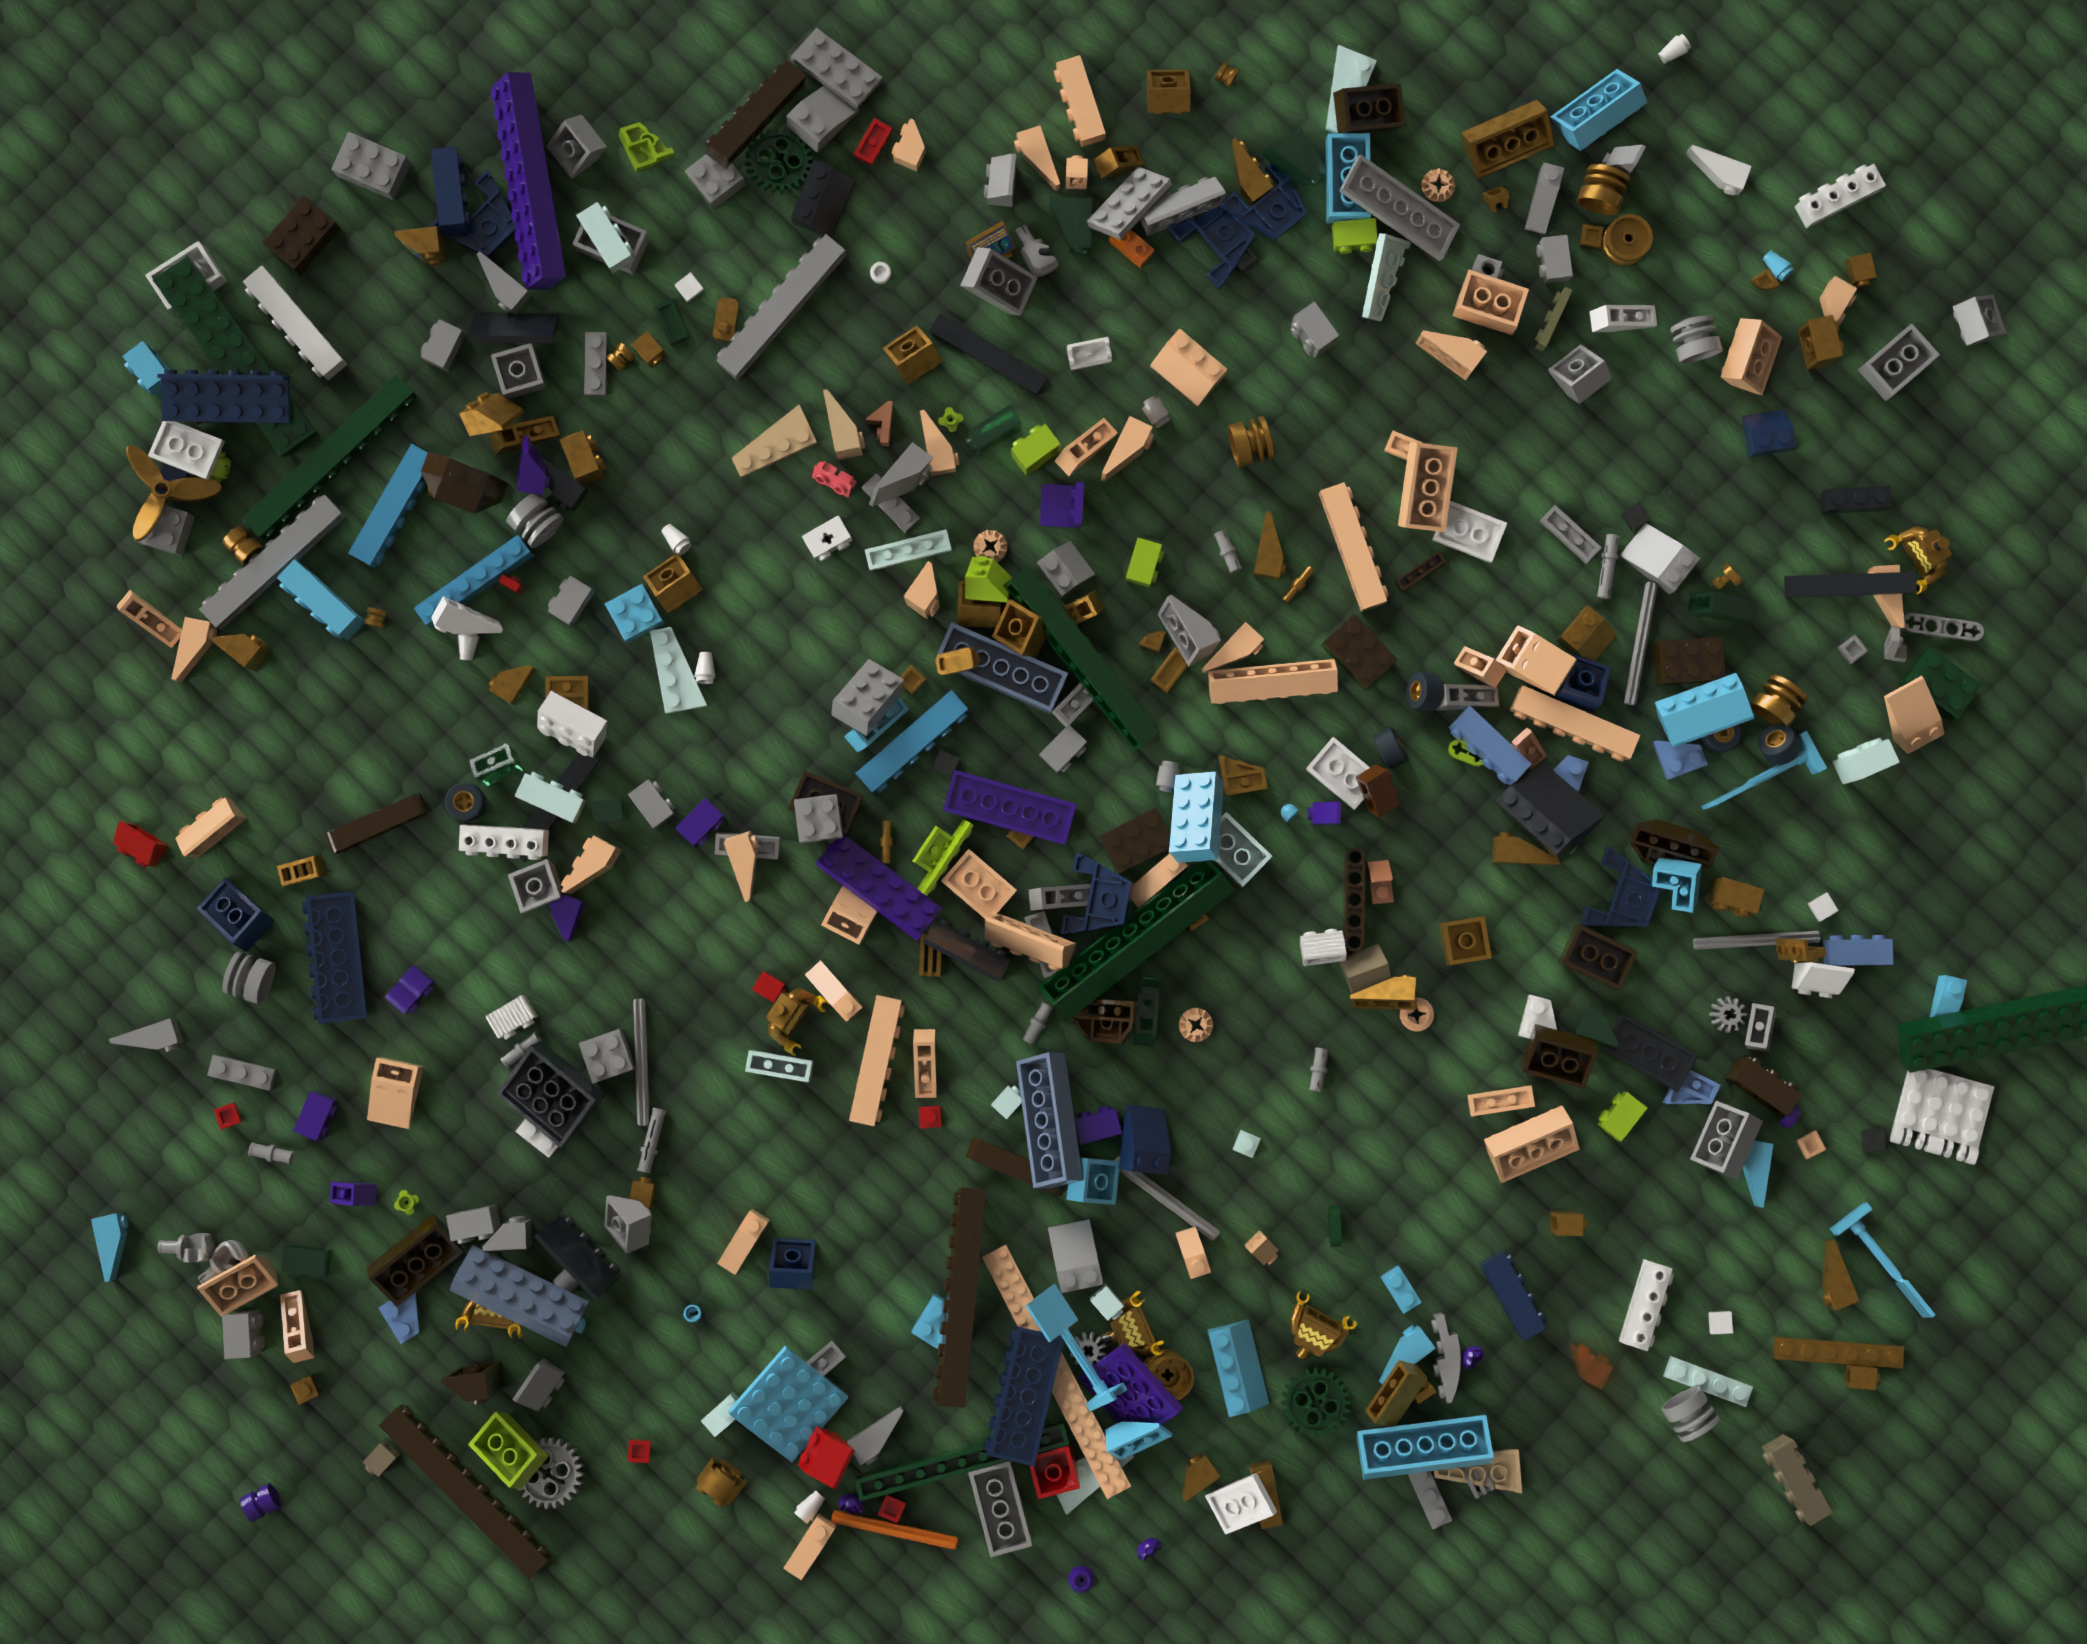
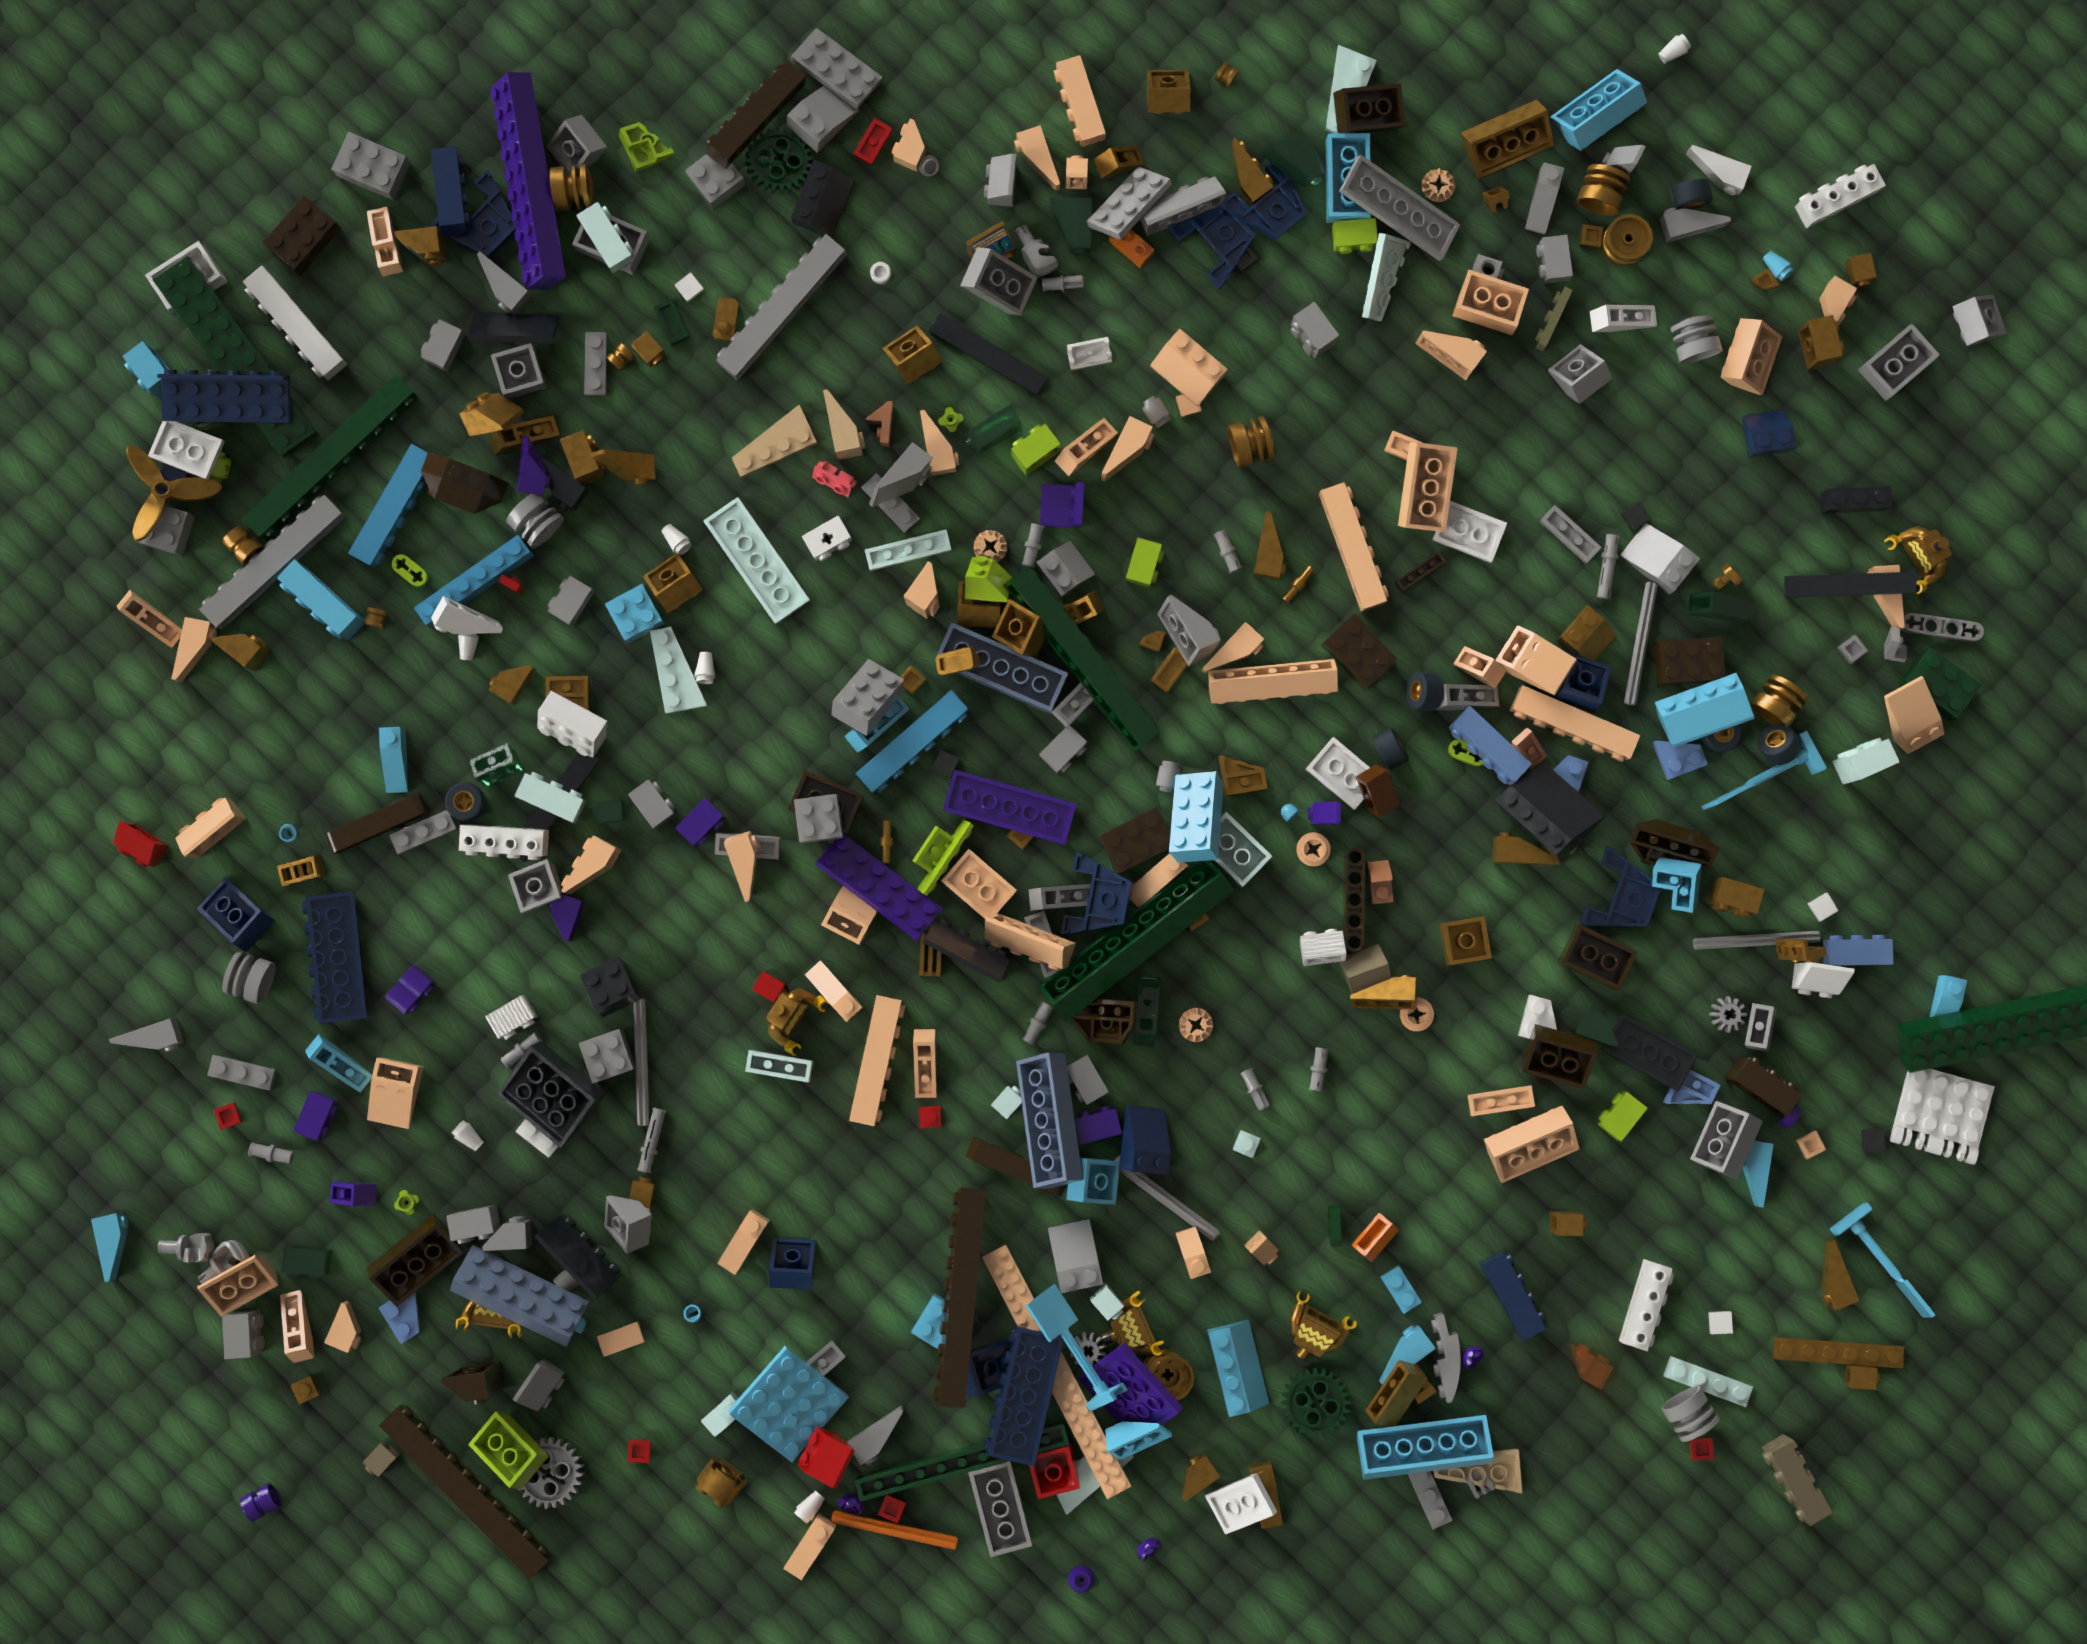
none -> medium azure hinge [279,824,297,842]
none -> medium azure slope [305,1034,373,1092]
none -> light nougat slope [324,1301,361,1353]
none -> light nougat slope [367,206,403,277]
none -> medium azure slope [379,727,408,793]
none -> light grey plate [389,810,457,855]
none -> lime beam [392,554,429,588]
none -> white cone [451,1120,483,1151]
none -> pearl gold wheel [550,164,594,212]
none -> black brick [580,956,641,1018]
none -> pearl gold slope [591,449,656,486]
none -> light nougat tile [597,1321,645,1357]
none -> light aqua plate [703,497,810,625]
none -> light grey plate [918,155,939,177]
none -> dark blue slope [967,1338,1011,1397]
none -> light grey pin [1022,523,1044,568]
none -> light grey axle [1042,275,1084,292]
none -> light grey brick [1067,1055,1109,1105]
none -> light nougat tile [1175,394,1202,418]
none -> light grey axle [1240,1068,1269,1111]
none -> light nougat gear [1296,832,1330,866]
none -> orange piece [1352,1213,1399,1262]
none -> light grey slope [1659,207,1731,243]
none -> black wheel [1672,178,1713,210]
none -> red plate [1689,1436,1714,1461]

